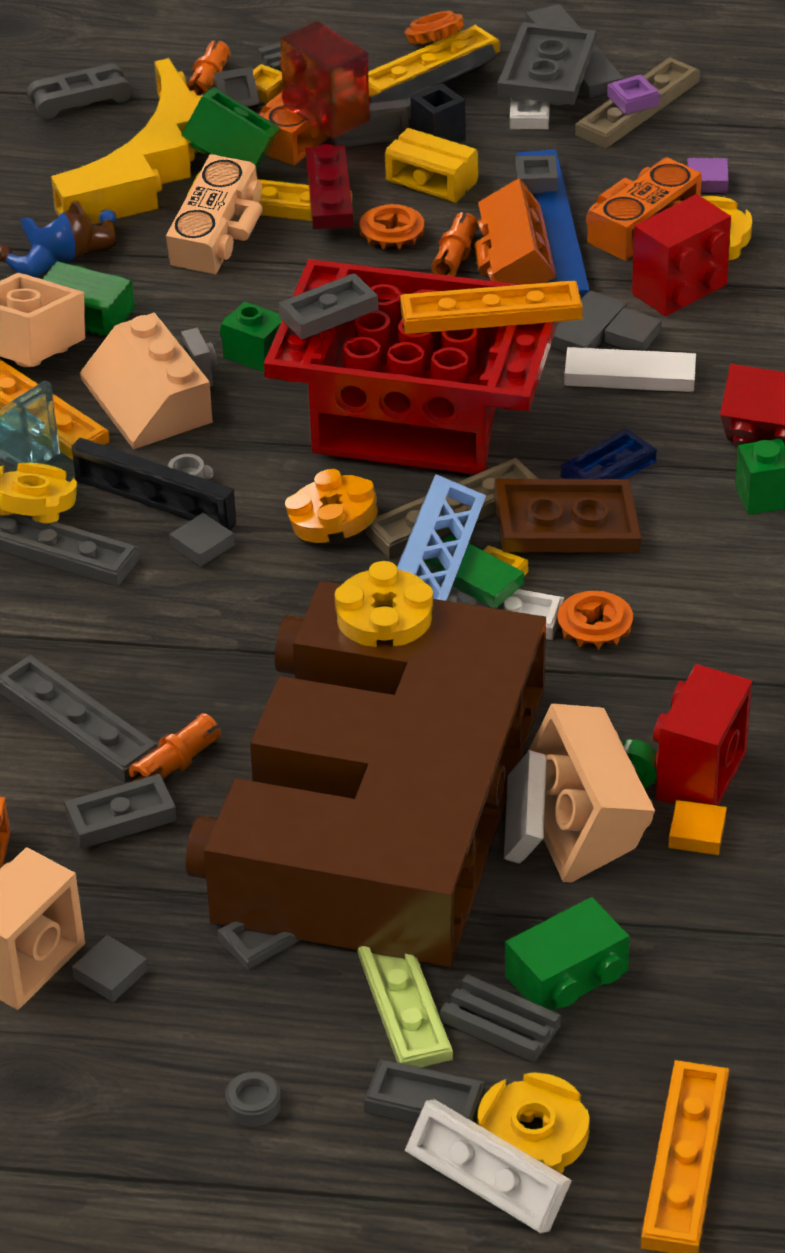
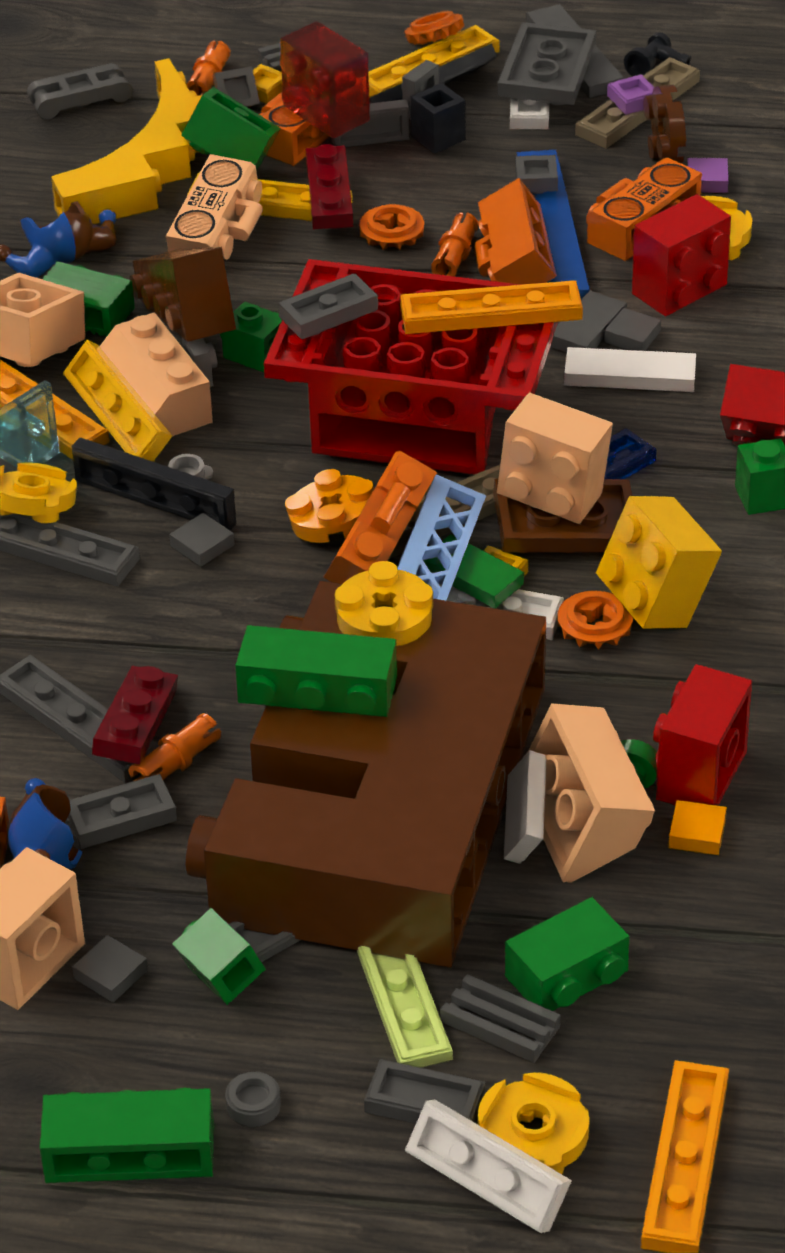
yellow brick [385,128,478,203] -> none
none -> blue piece [8,778,82,870]
none -> green brick [40,1088,214,1183]
none -> yellow tile [63,340,172,462]
none -> dark red plate [92,666,178,765]
none -> reddish brown wedge [130,247,236,342]
none -> brick [172,908,266,1005]
none -> green brick [235,625,397,717]
none -> orange piece [323,451,437,584]
none -> dark grey plate [401,60,439,113]
none -> light nougat brick [497,392,613,524]
none -> yellow brick [596,496,722,629]
none -> black piece [623,32,691,77]
none -> reddish brown plate [643,84,686,164]

